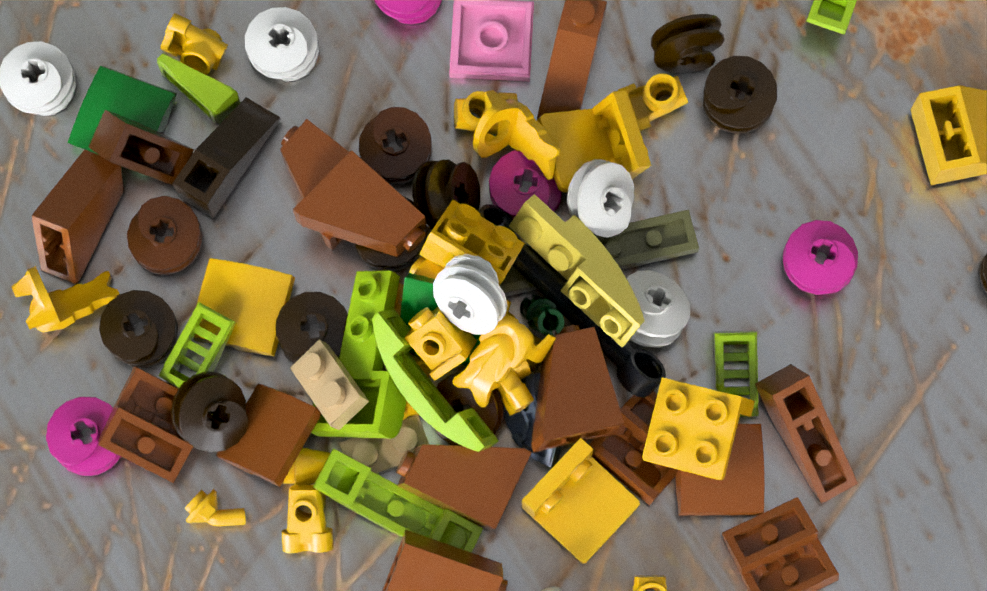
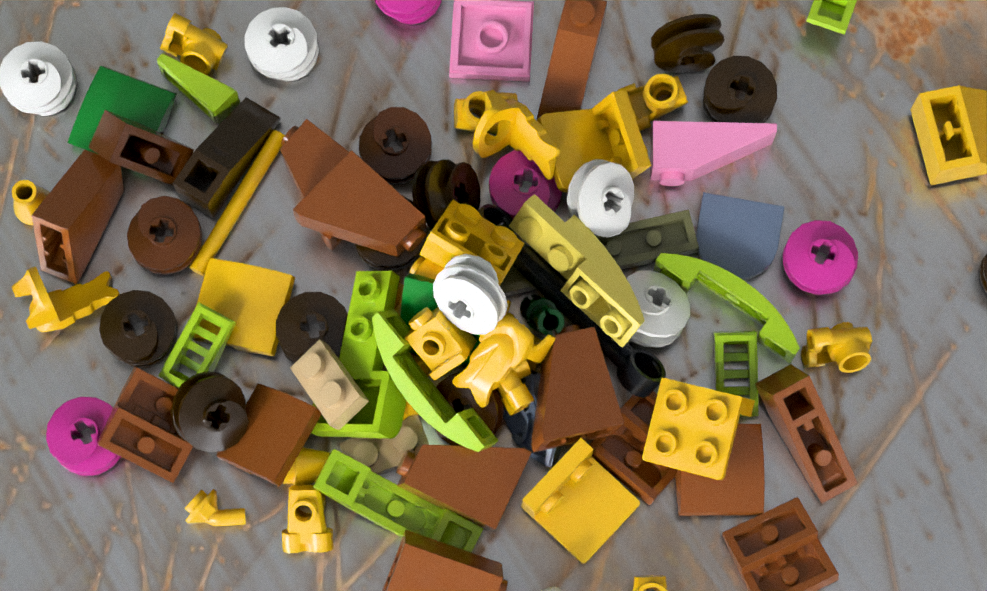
none -> yellow cone [11,180,50,225]
none -> yellow bar [189,130,285,276]
none -> bright pink slope [650,121,777,186]
none -> lime slope [653,253,800,364]
none -> sand blue tile [696,192,785,281]
none -> yellow plate [801,322,872,373]

